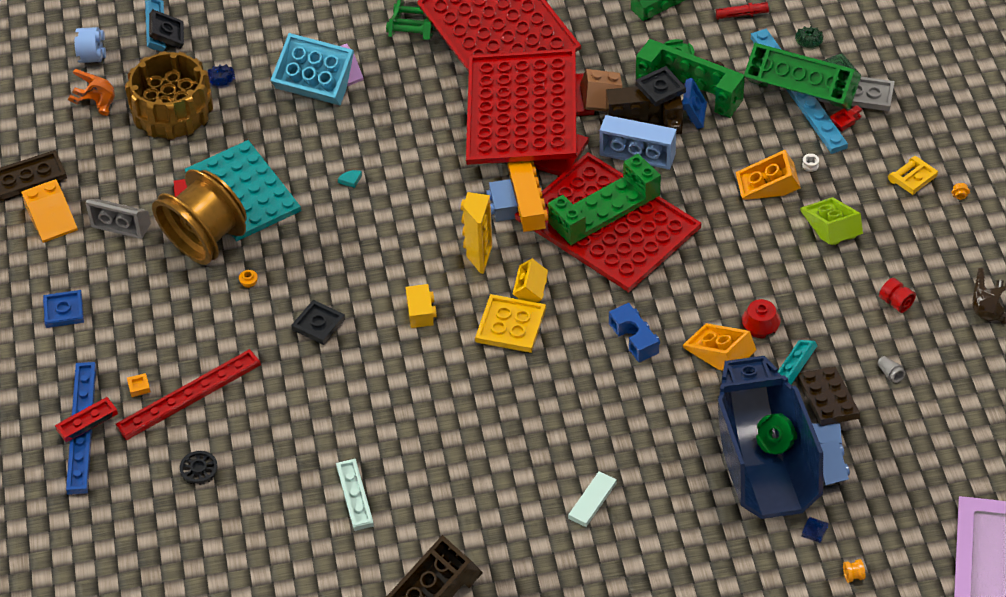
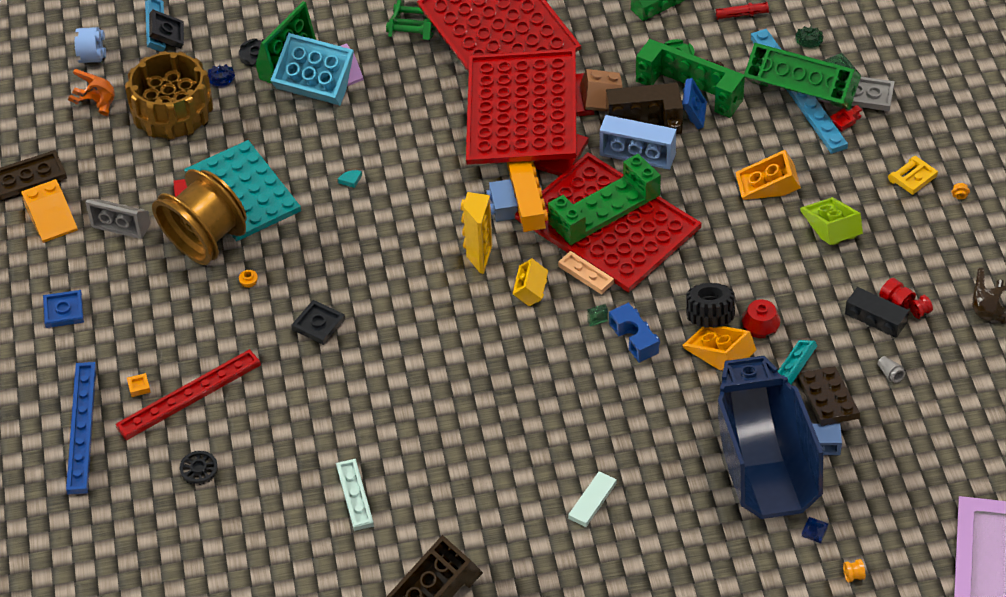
red plate [55,397,118,442] -> none
yellow brick [406,284,437,328] -> none
yellow plate [475,294,546,353] -> none
black plate [635,66,686,107] -> none
green plate [756,413,797,454] -> none
white bush [802,154,819,172] -> none
medium blue brick [820,440,850,486] -> none
none -> black tile [239,38,264,67]
none -> green slope [256,1,316,83]
none -> light nougat plate [558,251,614,295]
none -> clear green tile [587,304,608,326]
none -> black tyre [686,283,735,328]
none -> black brick [845,287,909,338]
none -> red wheel [909,295,933,319]

